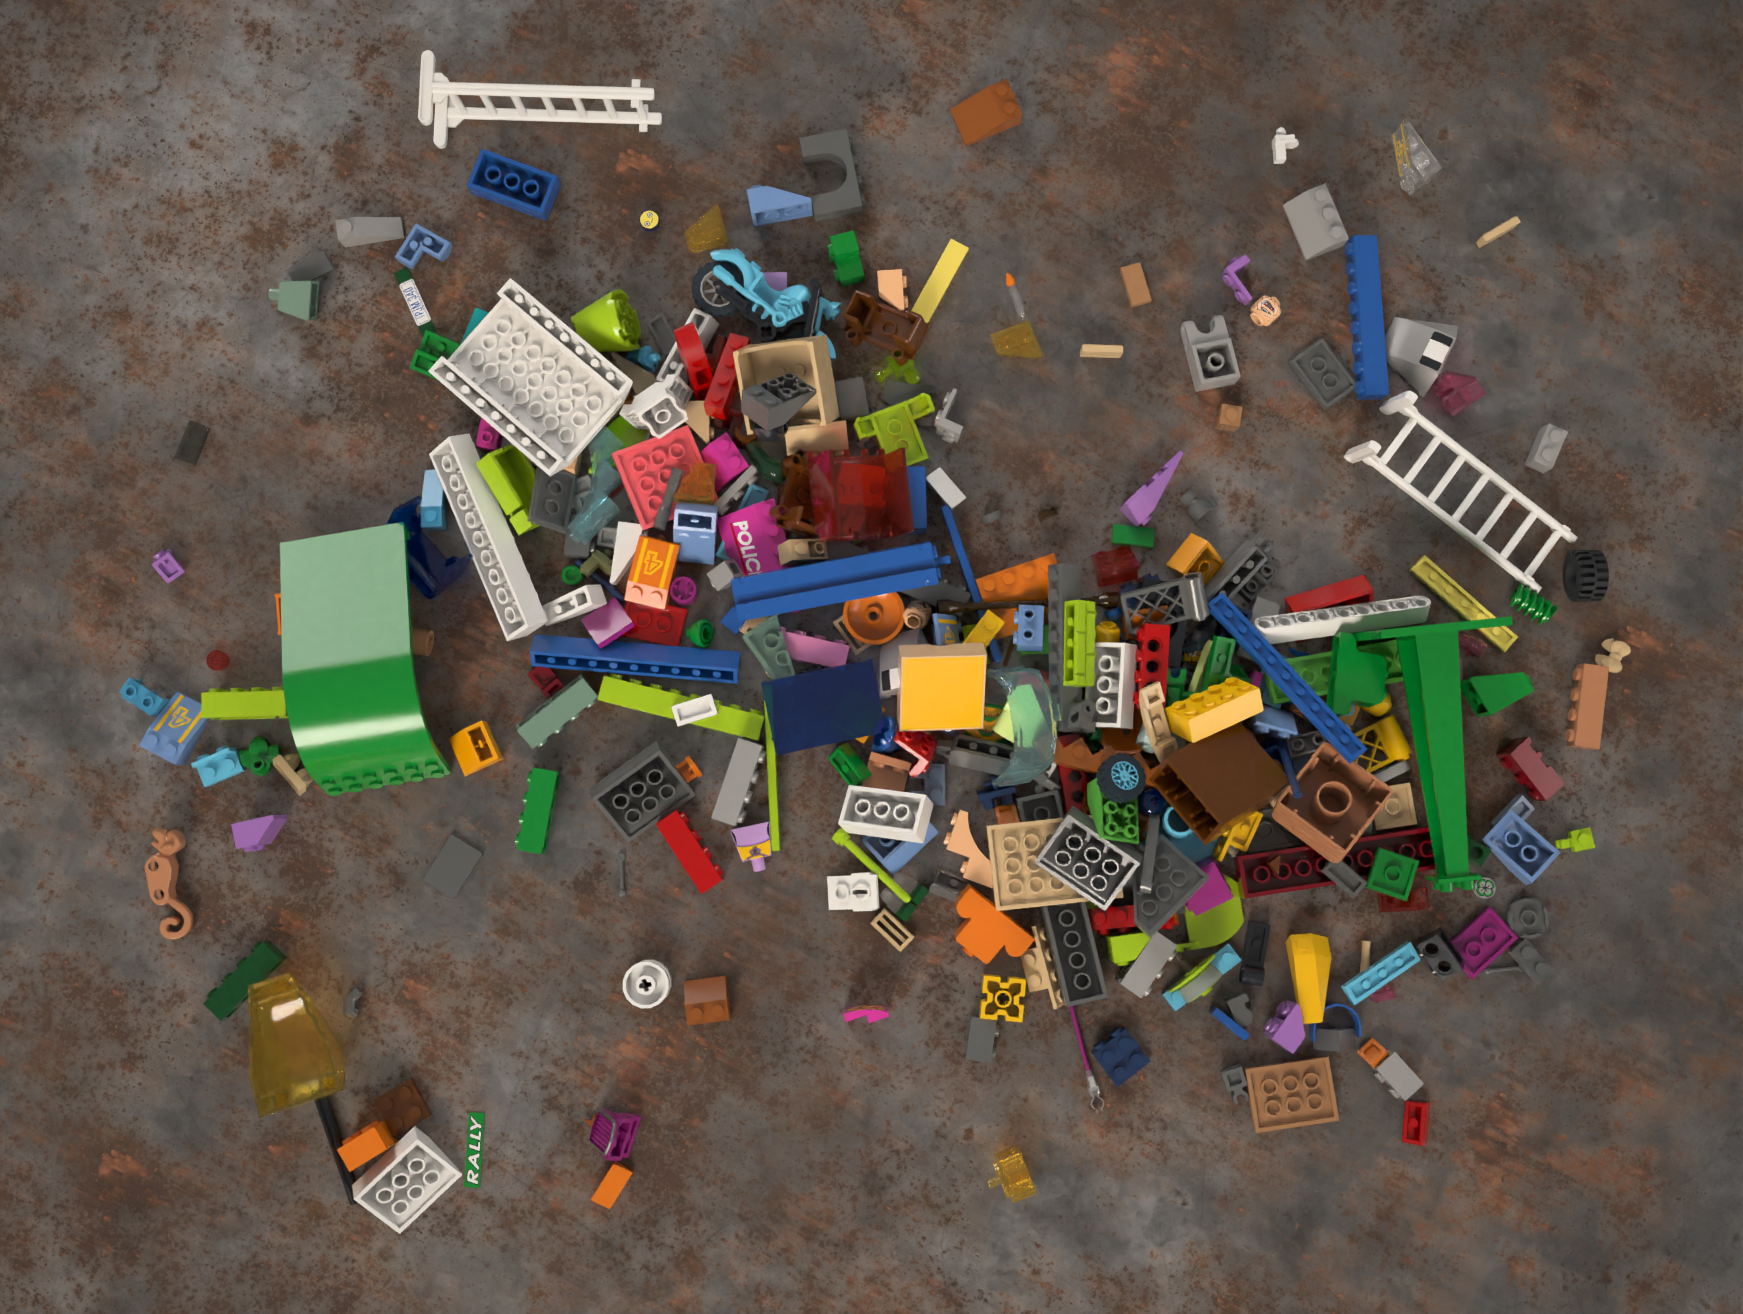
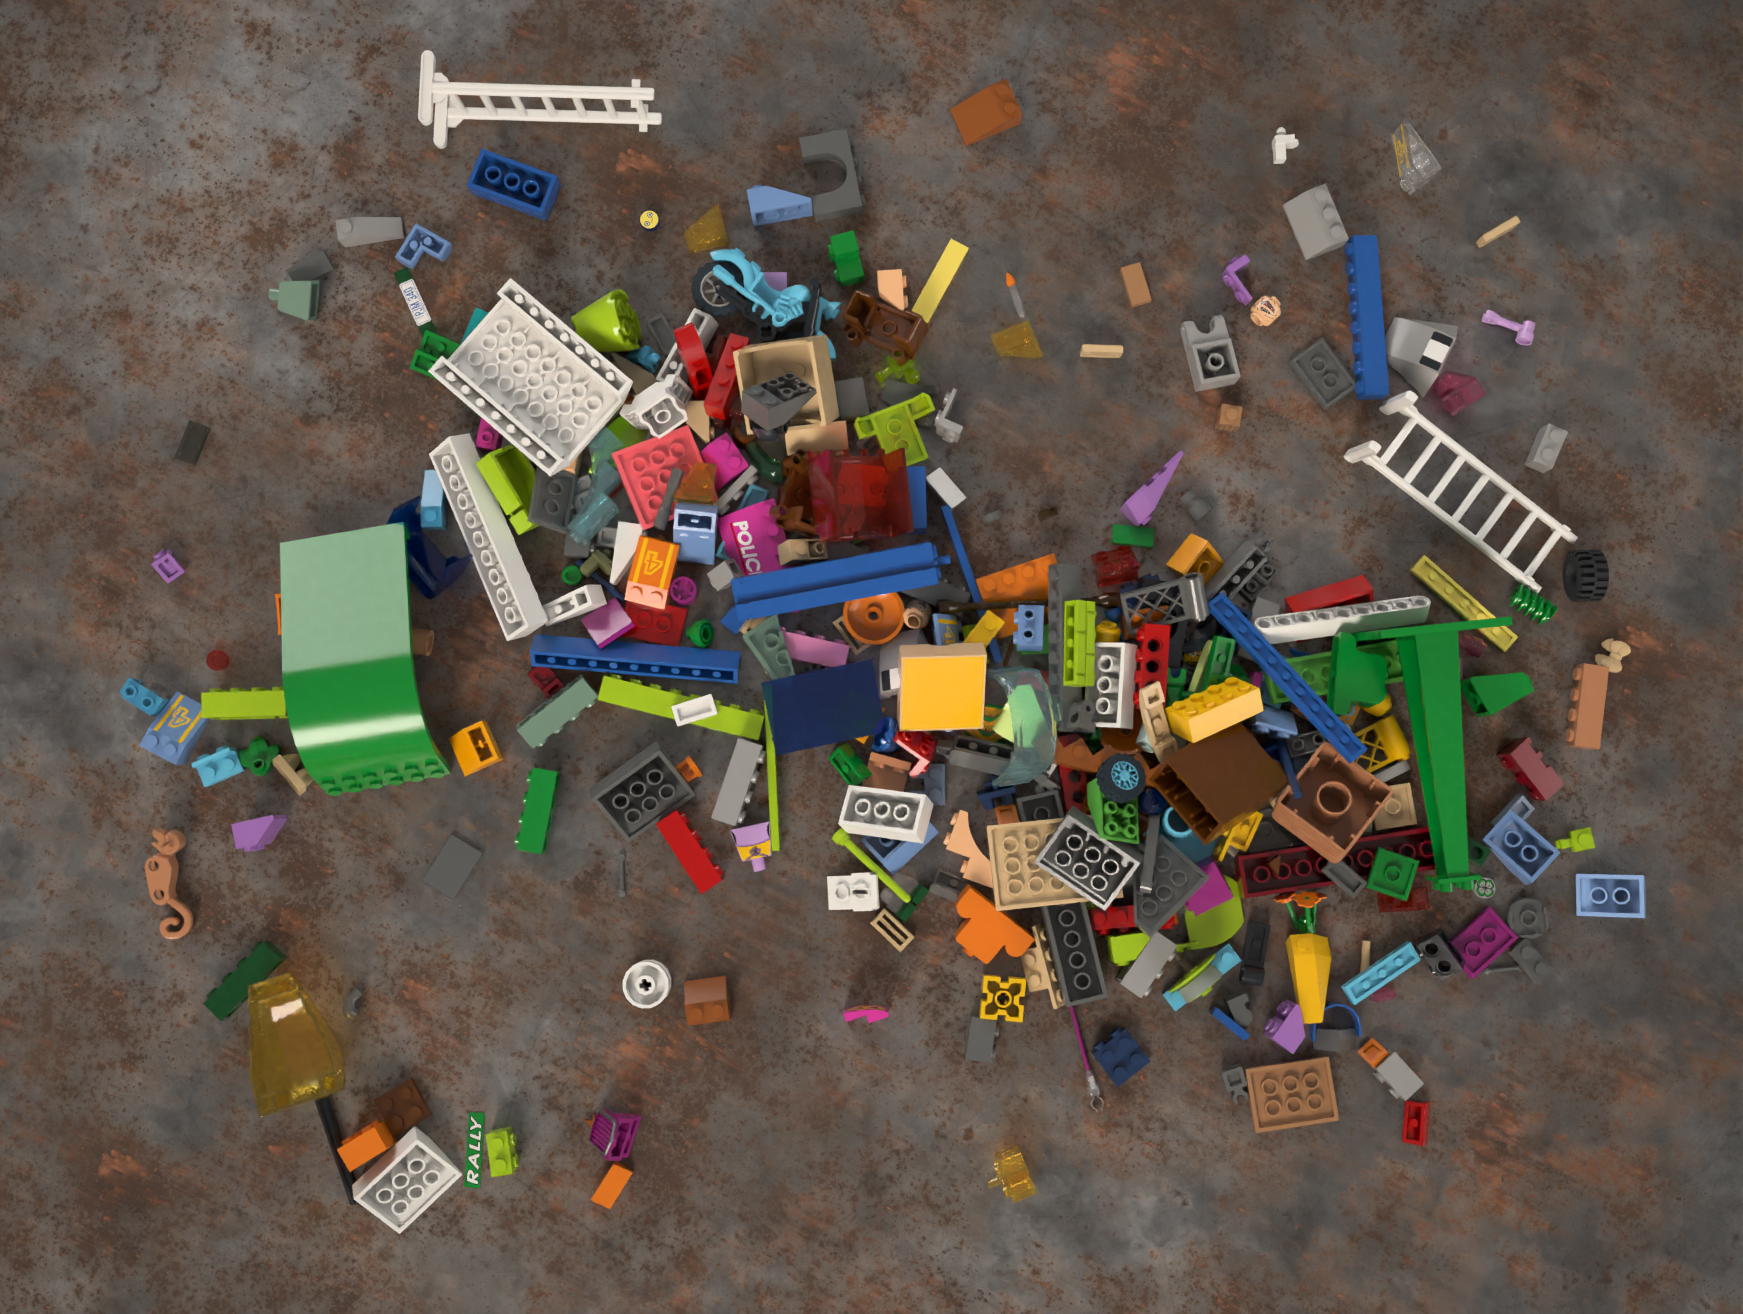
none -> lime brick [486,1127,519,1177]
none -> plant [1273,891,1327,934]
none -> lavender brick [1481,310,1535,345]
none -> light blue slope [1576,874,1646,918]

